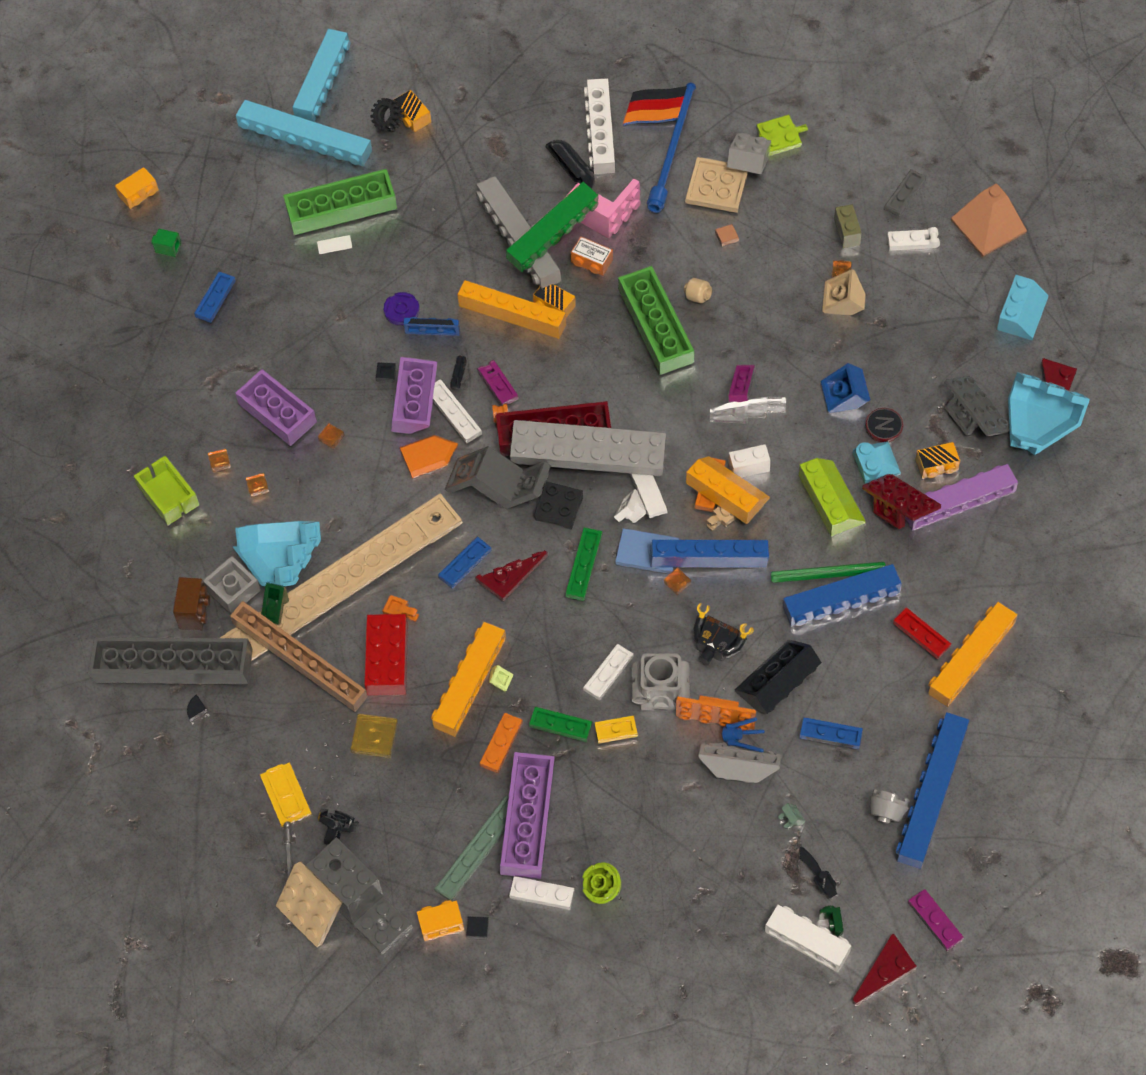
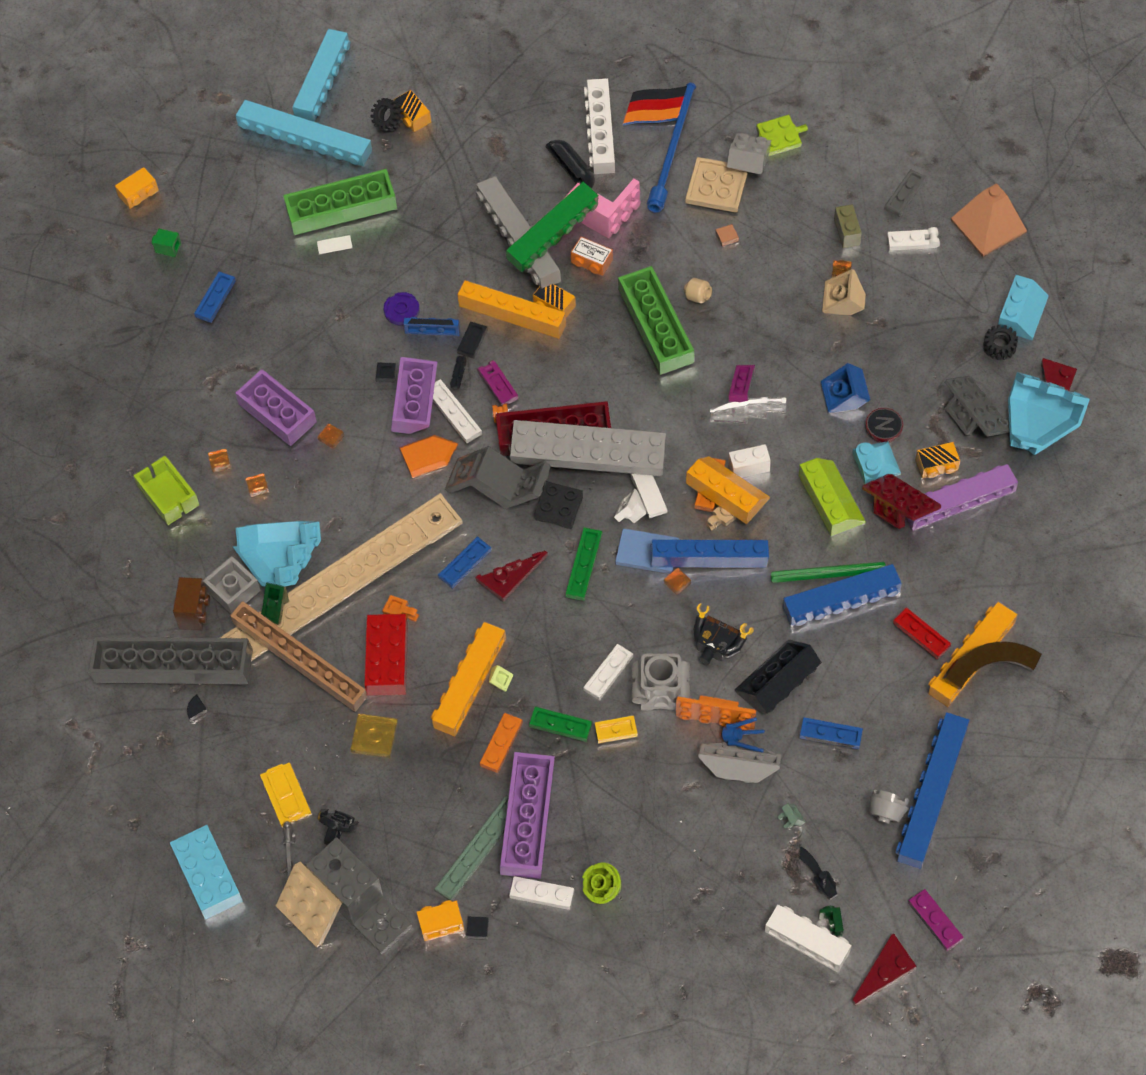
none -> medium azure brick [170,825,243,920]
none -> black tile [457,321,488,359]
none -> dark brown tile [943,641,1042,689]
none -> black tyre [983,324,1018,360]

